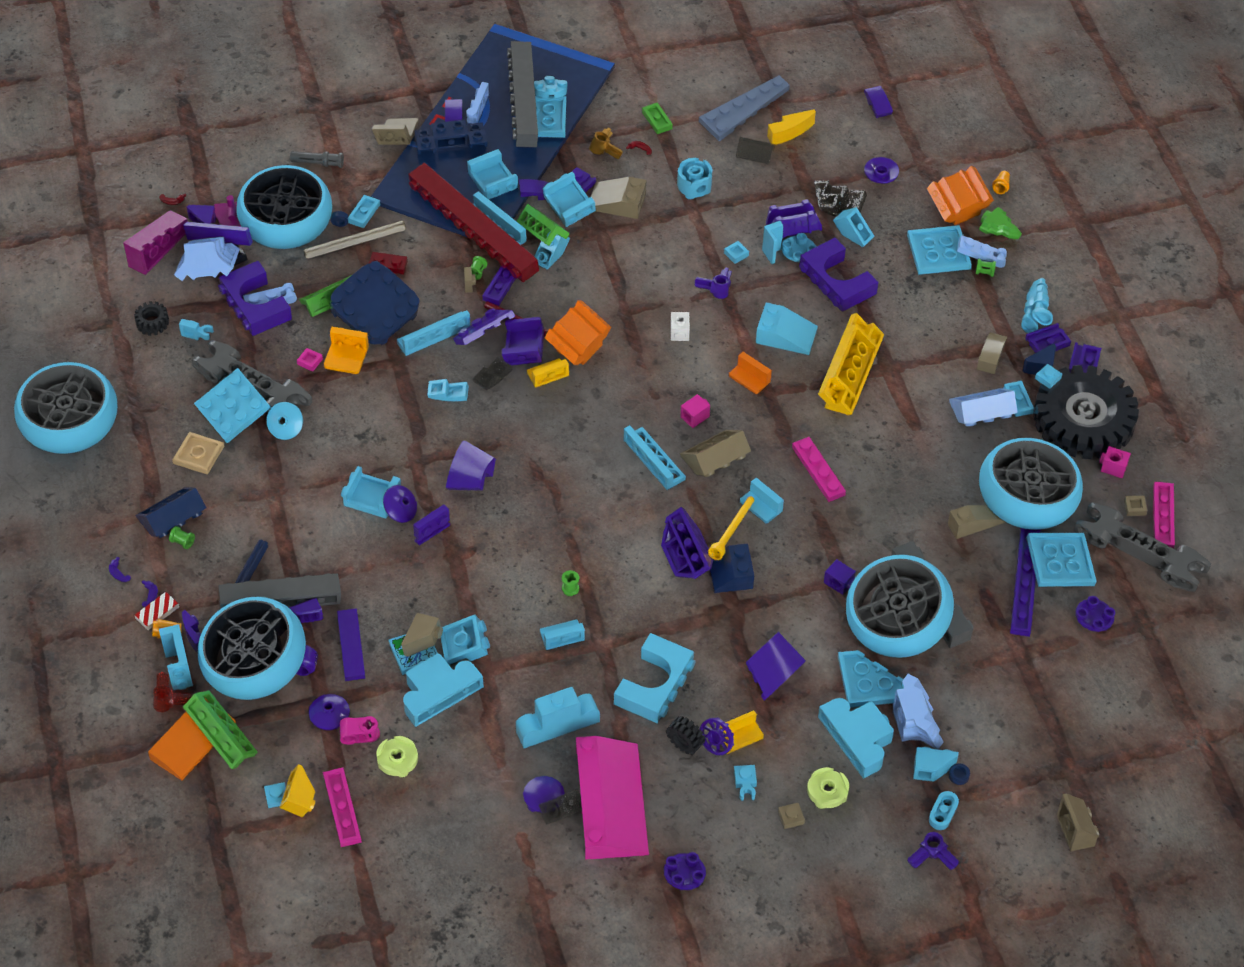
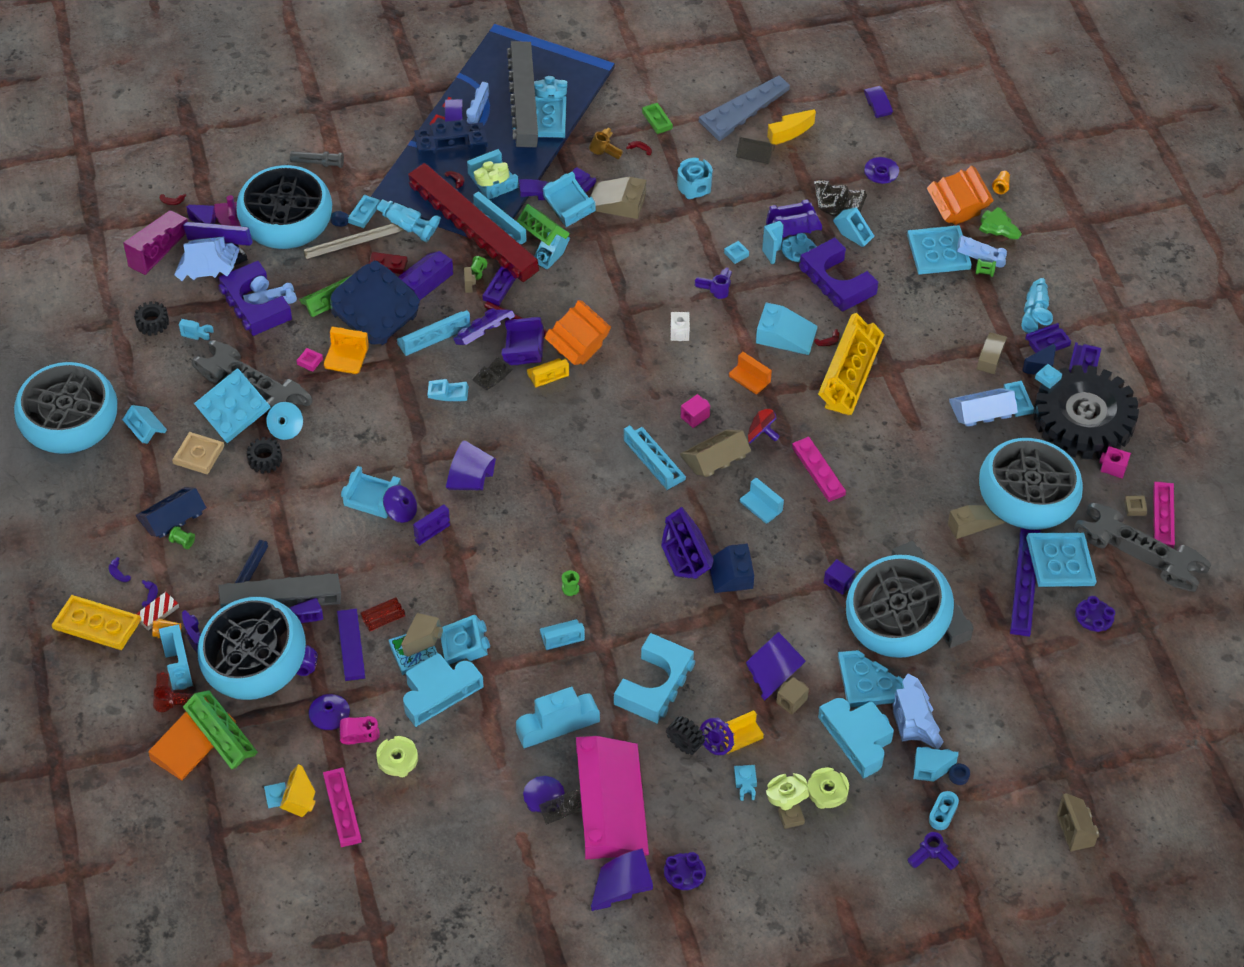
dark tan bracket [372,118,419,145] -> none
yellow piece [708,496,754,560] -> none
none -> yellow tile [52,595,142,650]
none -> medium azure panel [122,405,167,444]
none -> black tyre [246,437,282,474]
none -> light blue tile [250,276,269,293]
none -> clear red tile [360,597,405,632]
none -> medium azure piece [376,199,441,243]
none -> dark purple slope [398,251,453,300]
none -> dark red piece [445,171,465,189]
none -> yellowish green plate [474,161,510,186]
none -> dark purple slope [591,848,653,911]
none -> shield [748,409,779,443]
none -> yellowish green plate [766,773,809,810]
none -> dark tan brick [776,677,809,714]
none -> dark red piece [814,329,840,346]

